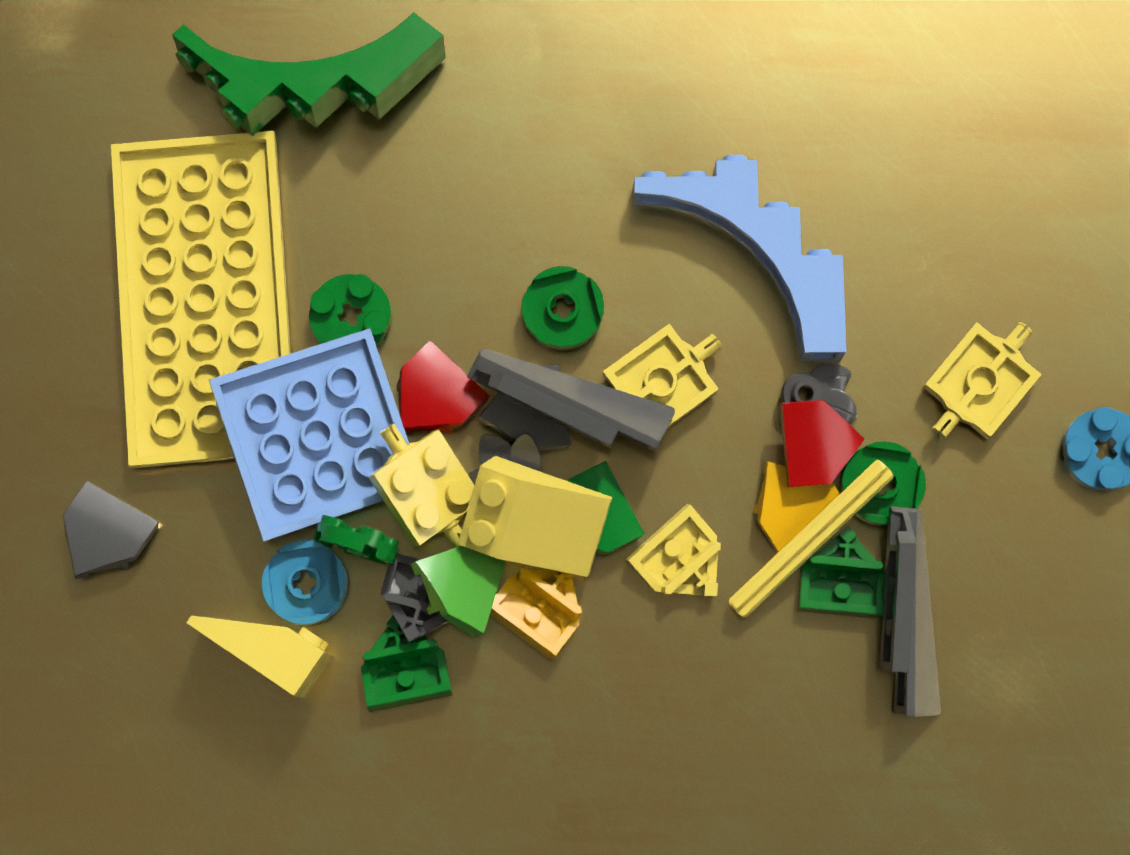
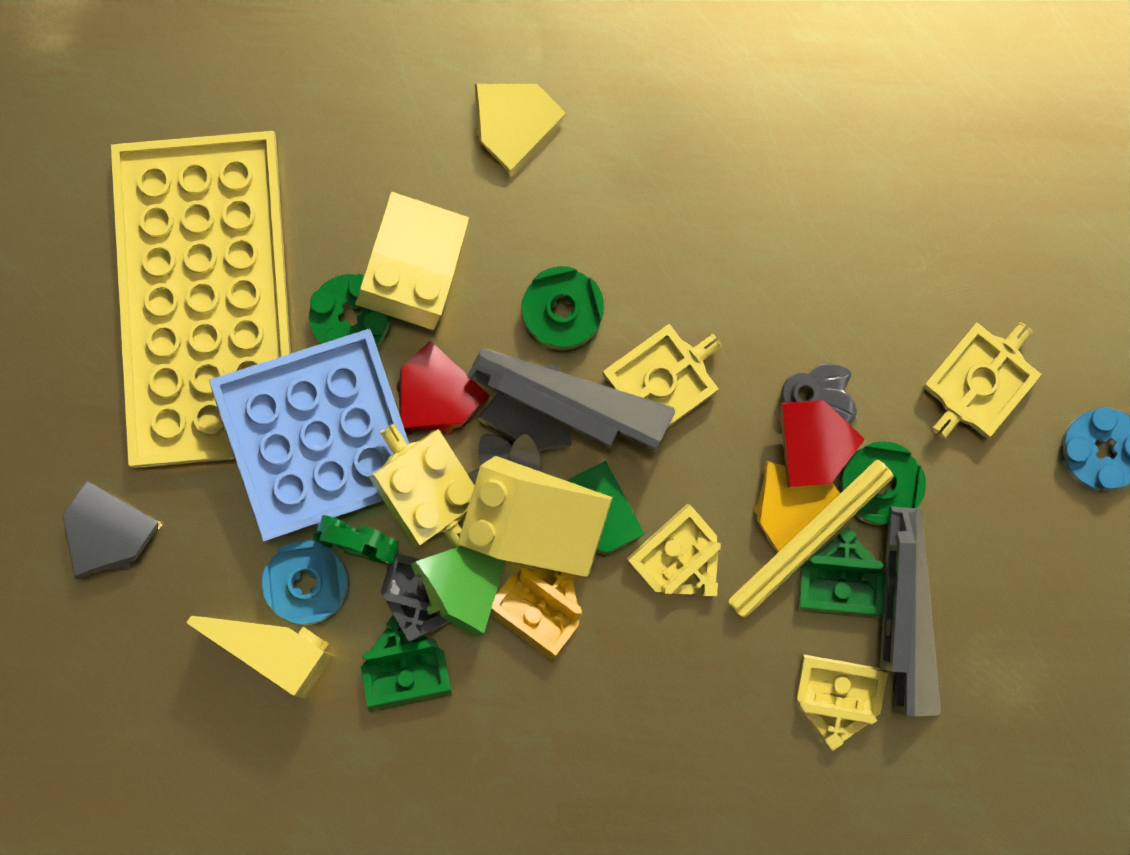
green arch [172,12,446,136] -> none
light blue arch [633,155,847,361] -> none
none -> light yellow slope [355,192,469,330]
none -> light yellow slope [475,84,566,171]
none -> light yellow slope [796,654,888,751]

